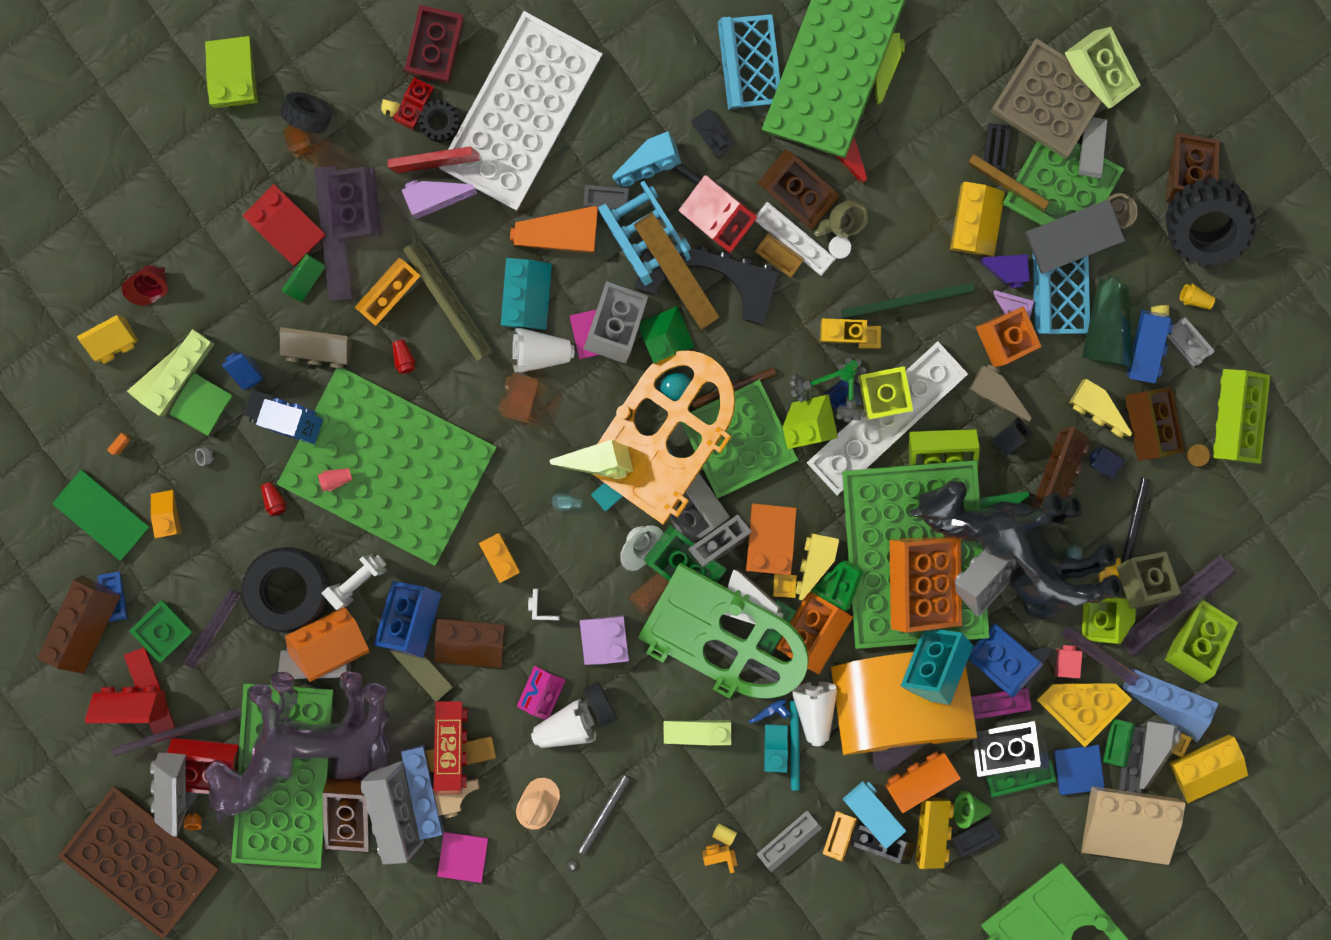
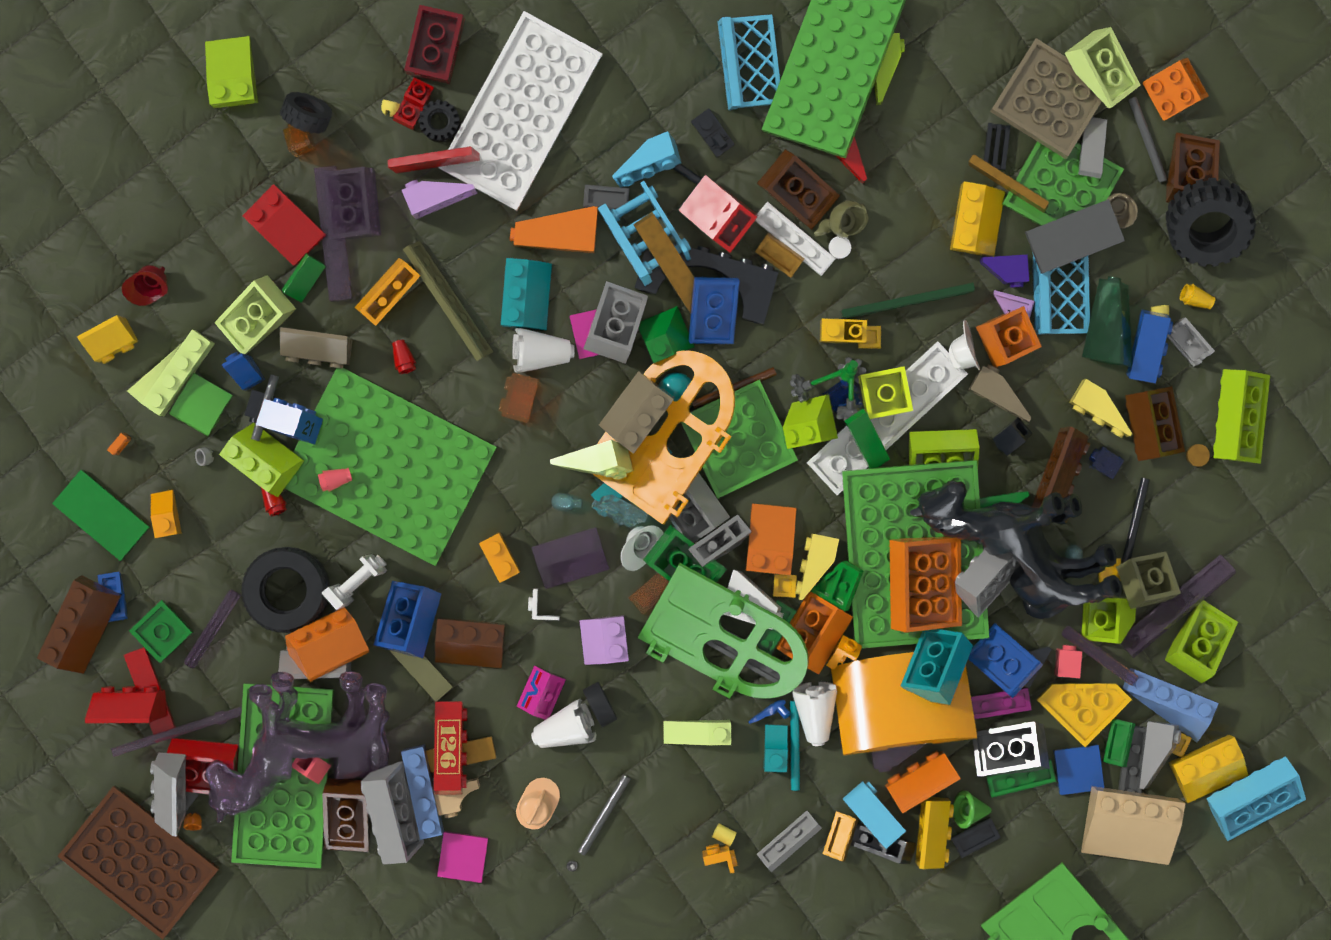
none -> yellowish green slope [215,275,296,354]
none -> lime slope [219,423,304,497]
none -> dark grey bar [251,374,279,441]
none -> coral brick [291,748,331,784]
none -> clear purple slope [532,527,609,589]
none -> clear light blue plate [591,494,648,527]
none -> dark tan slope [599,371,675,454]
none -> blue tile [689,277,740,344]
none -> light orange bracket [826,635,862,670]
none -> green tile [845,409,890,468]
none -> white piece [949,320,980,370]
none -> dark grey bar [1128,96,1168,183]
none -> orange bracket [1143,57,1209,121]
none -> medium azure slope [1207,756,1306,841]

